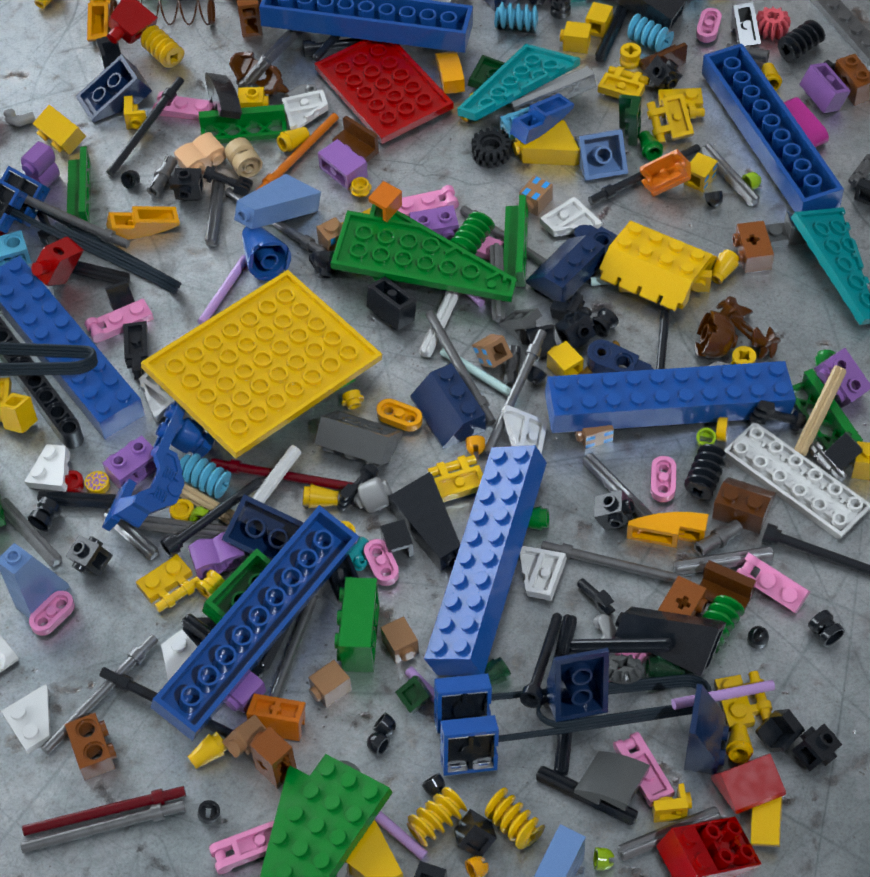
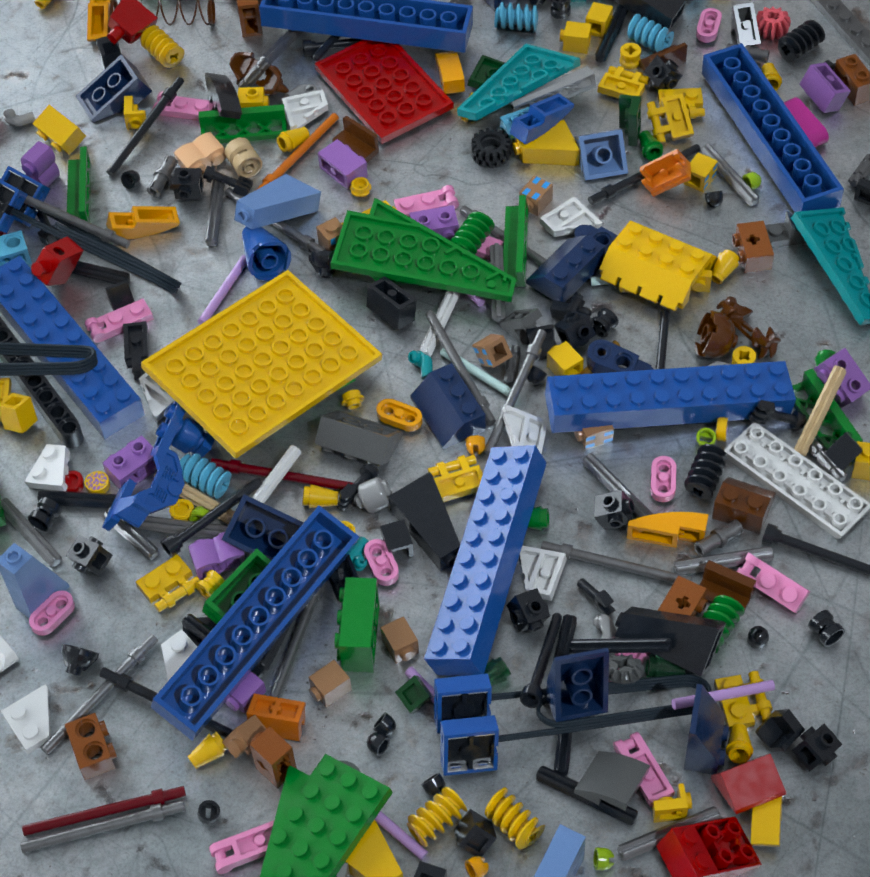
orange panel [369,181,402,222] -> none
none -> black piece [61,644,99,676]
none -> teal arm [408,350,433,380]
none -> black brick [506,588,550,633]

